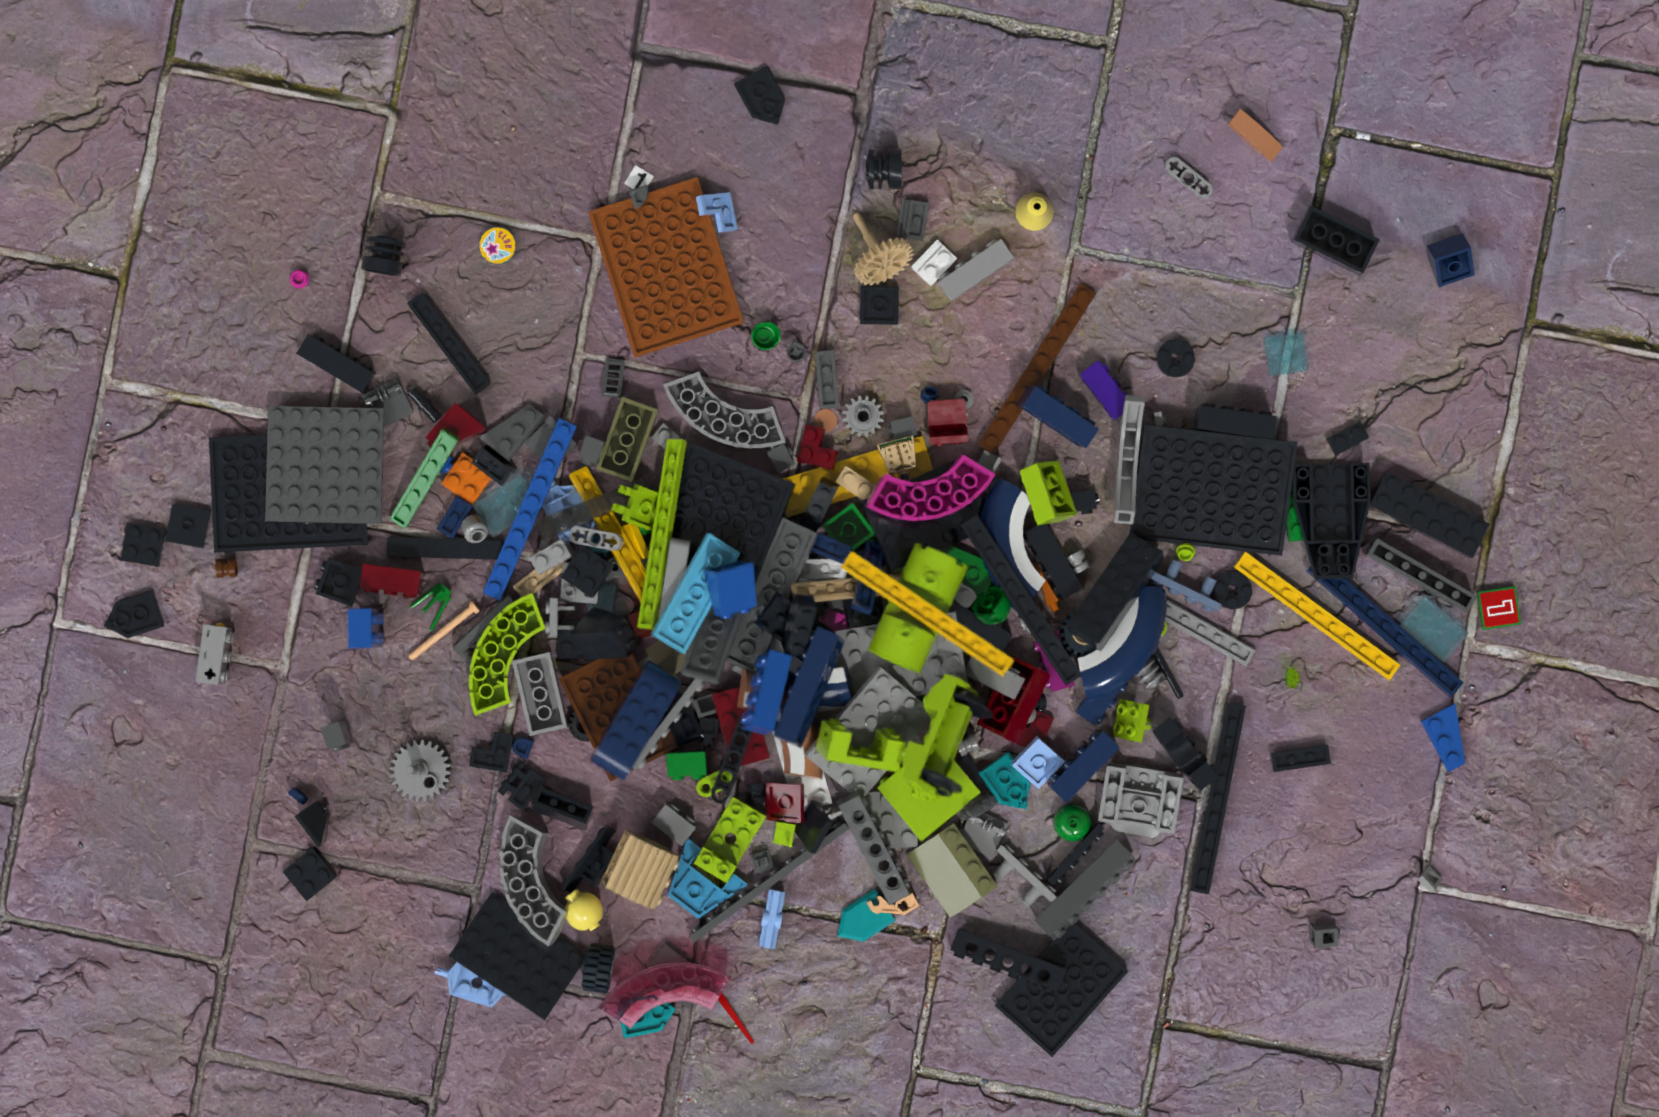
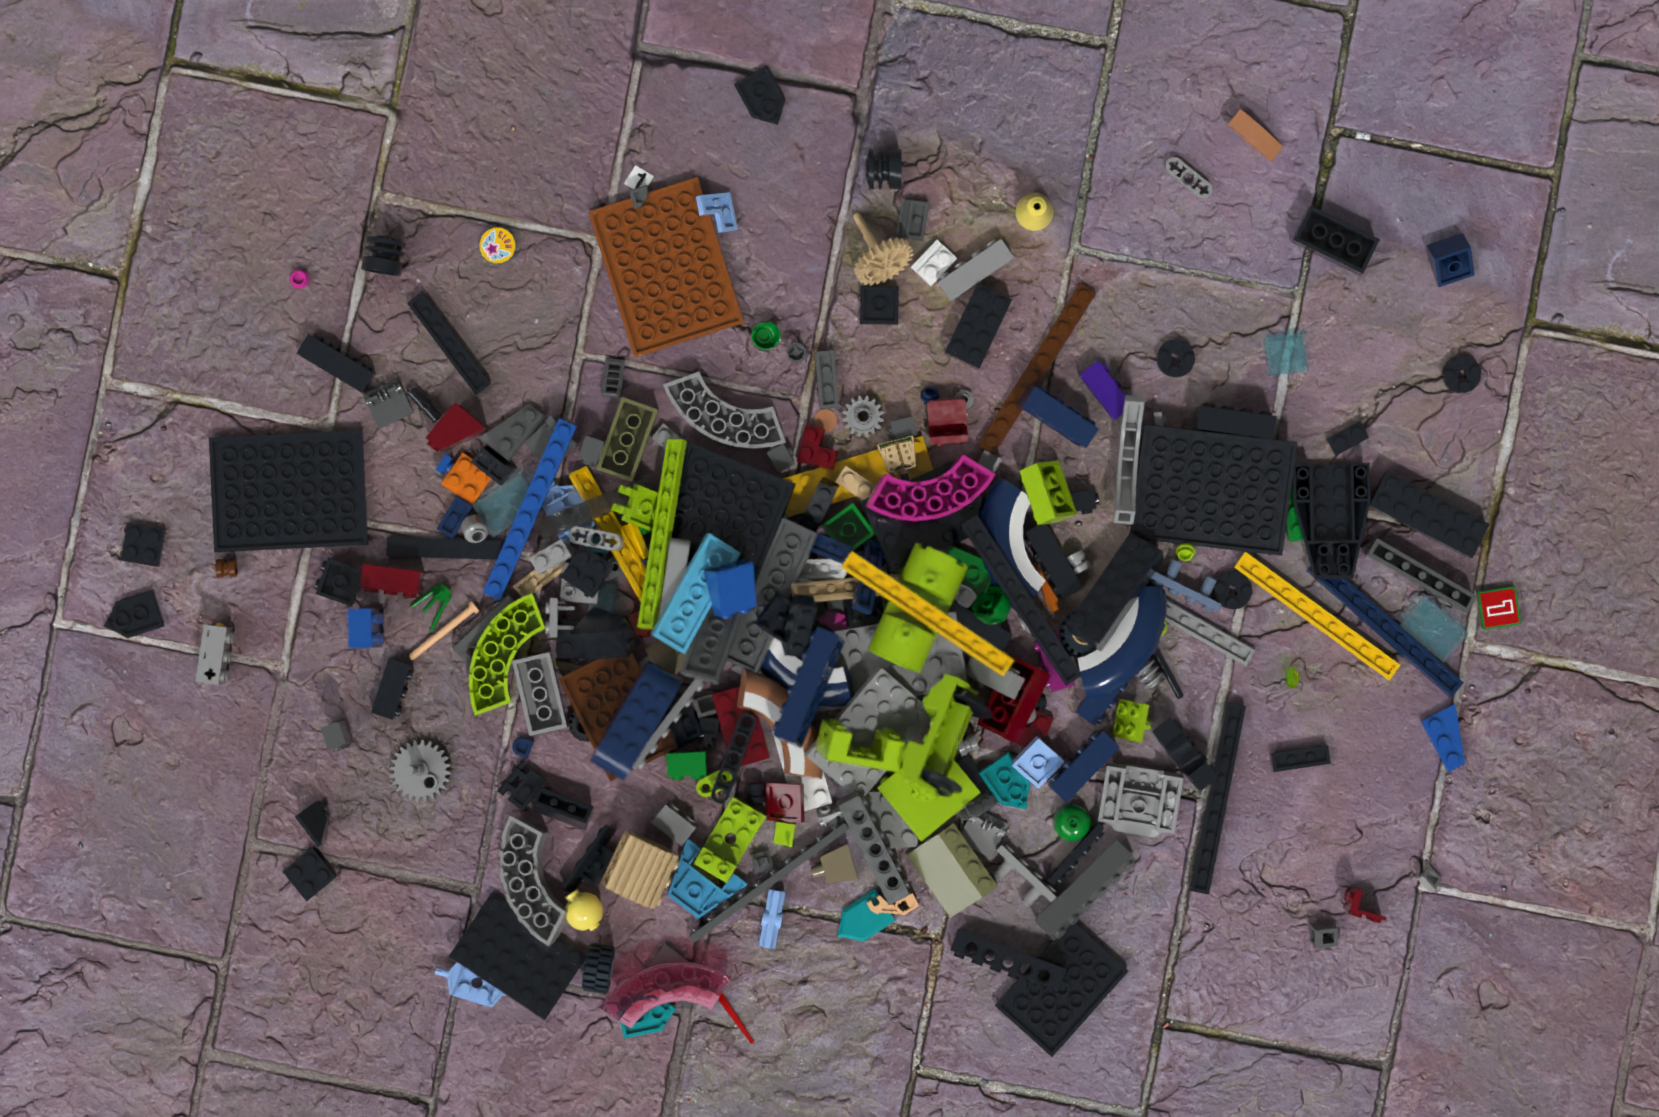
black plate [165,504,211,548] -> none
dark grey plate [265,406,384,524] -> none
dark blue tile [288,787,308,805] -> none
tile [389,428,460,529] -> none
black plate [469,731,514,773] -> none
blue brick [741,650,792,735] -> none
black tile [794,800,833,854] -> none
none -> black brick [371,658,414,720]
none -> dark tan torso [811,843,858,883]
none -> black brick [944,283,1012,370]
none -> dark red bracket [1343,886,1387,923]
none -> black plate [1442,355,1481,393]

